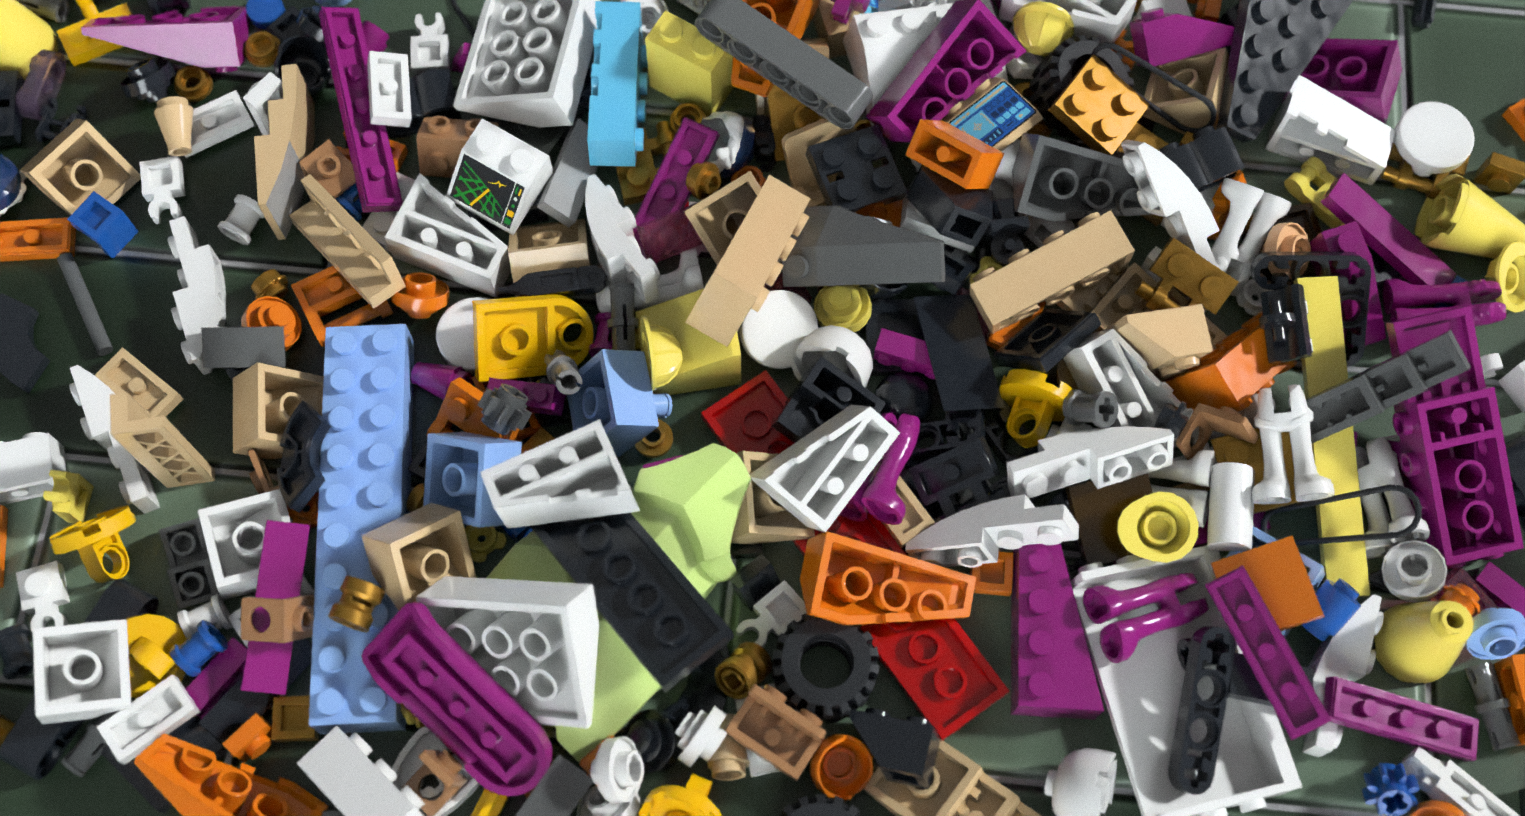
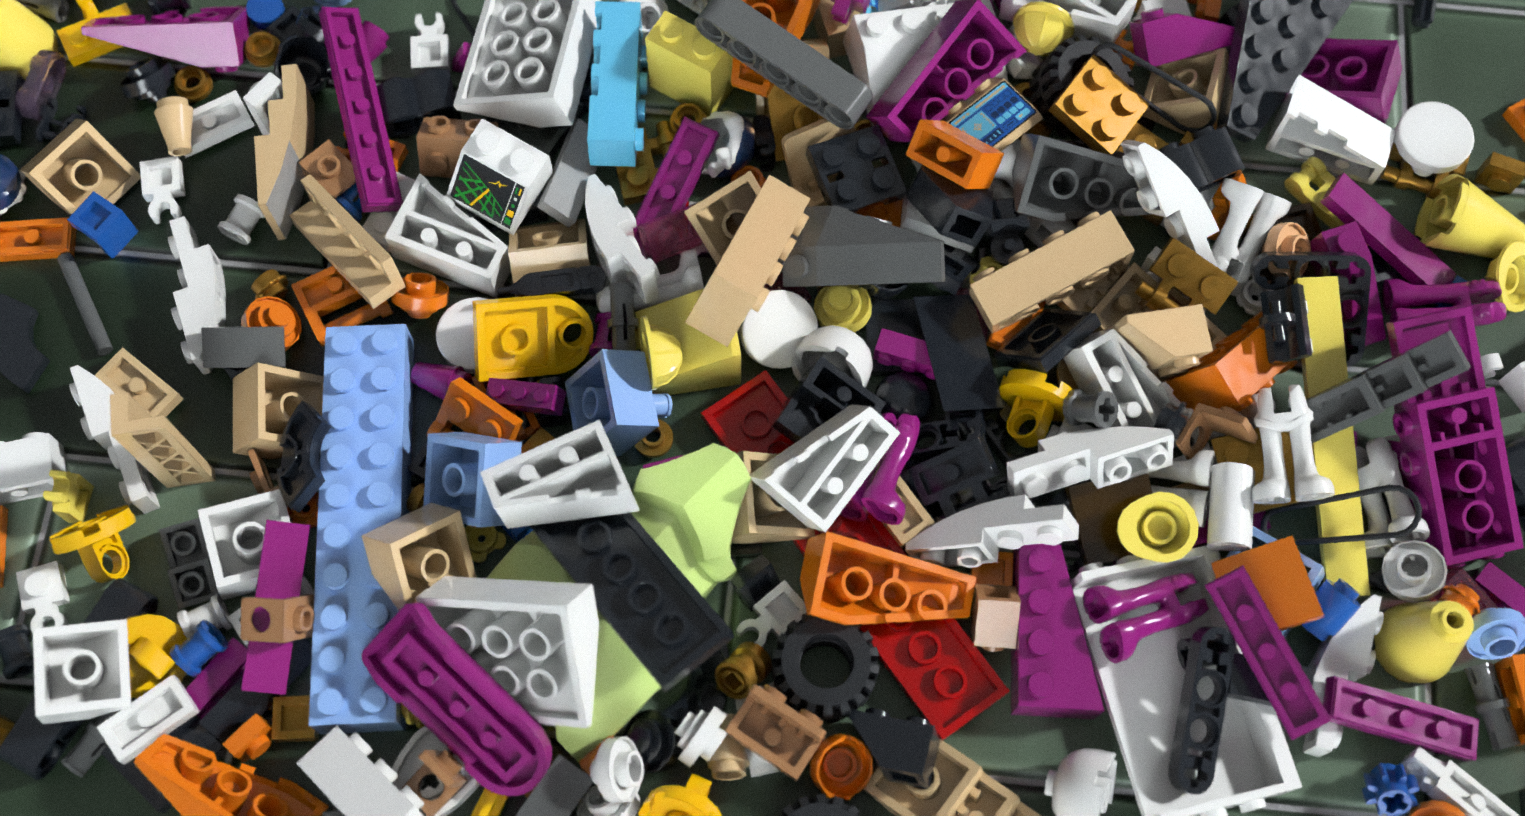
pearl gold wheel [328,576,386,633] -> none
white plate [367,51,412,127] -> none
dark grey gear [477,384,532,435] -> none
light grey axle [544,349,582,395] -> none
pearl gold plate [686,162,721,200] -> none
none -> brick [970,584,1021,652]

